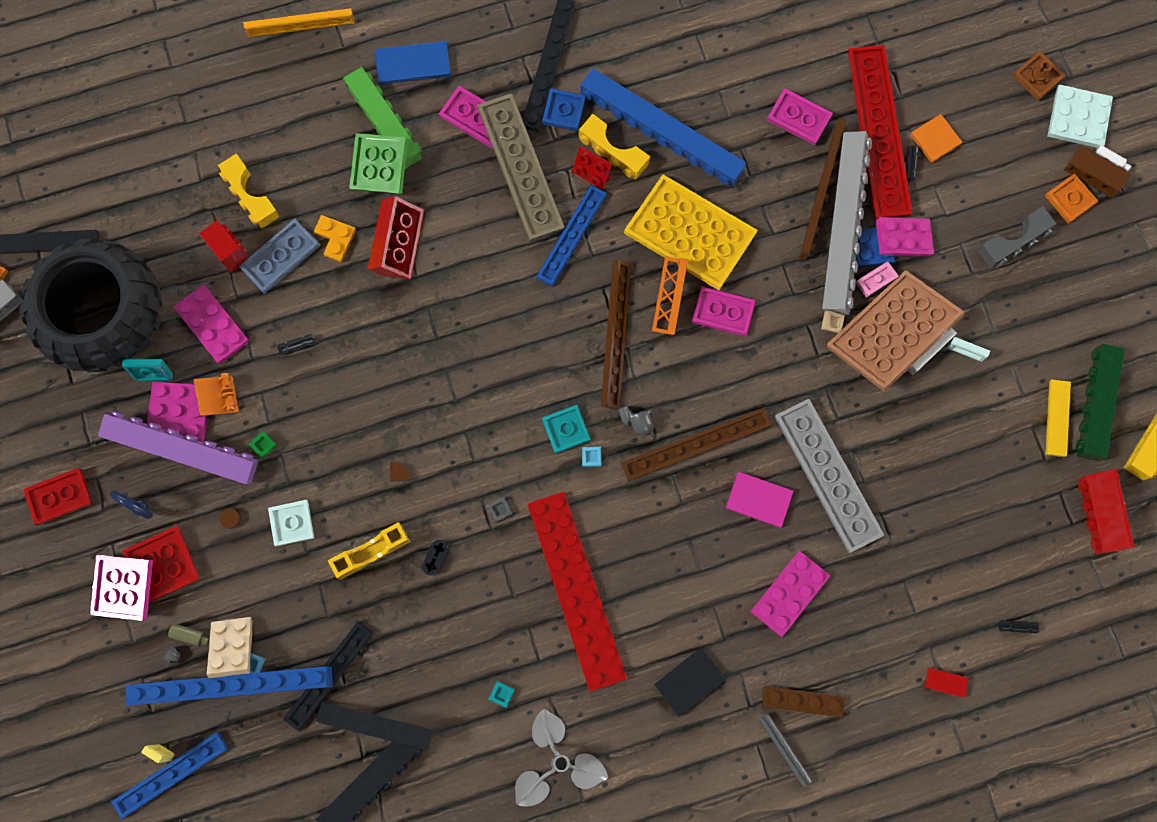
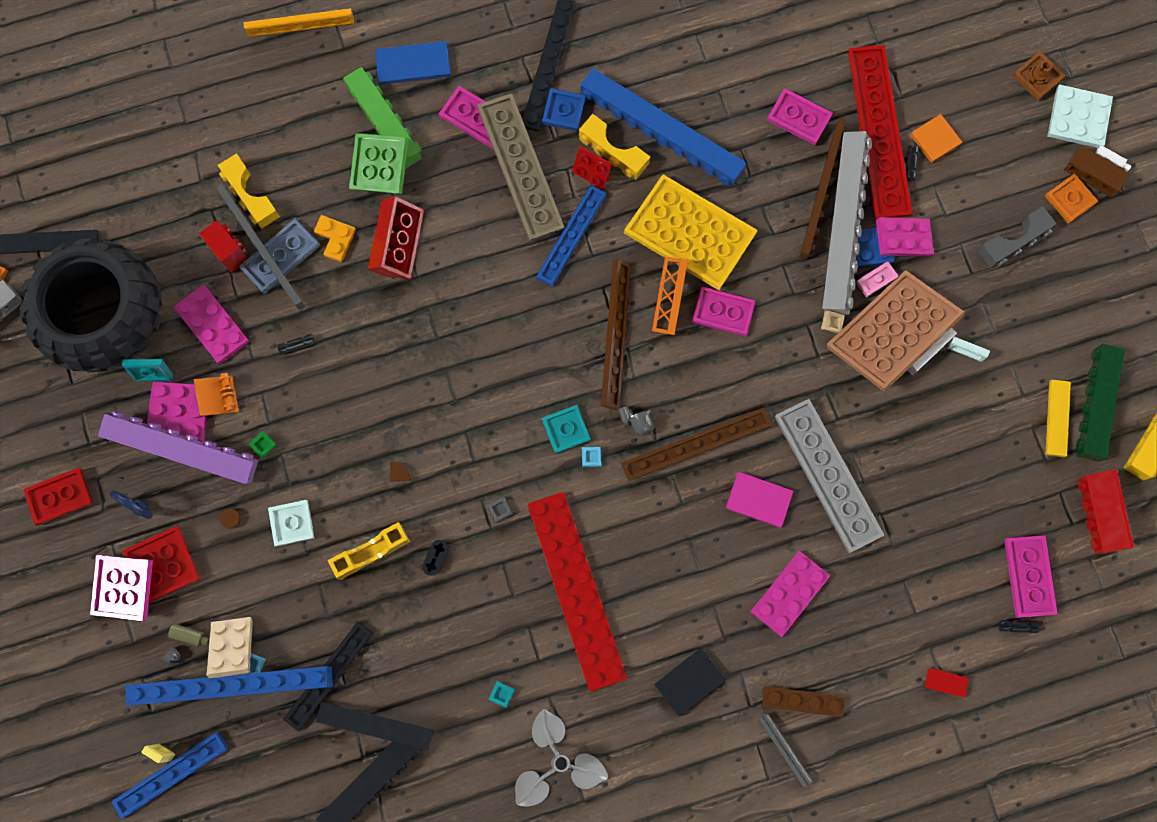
none -> dark grey tile [216,184,305,310]
none -> dark pink plate [1004,535,1057,618]

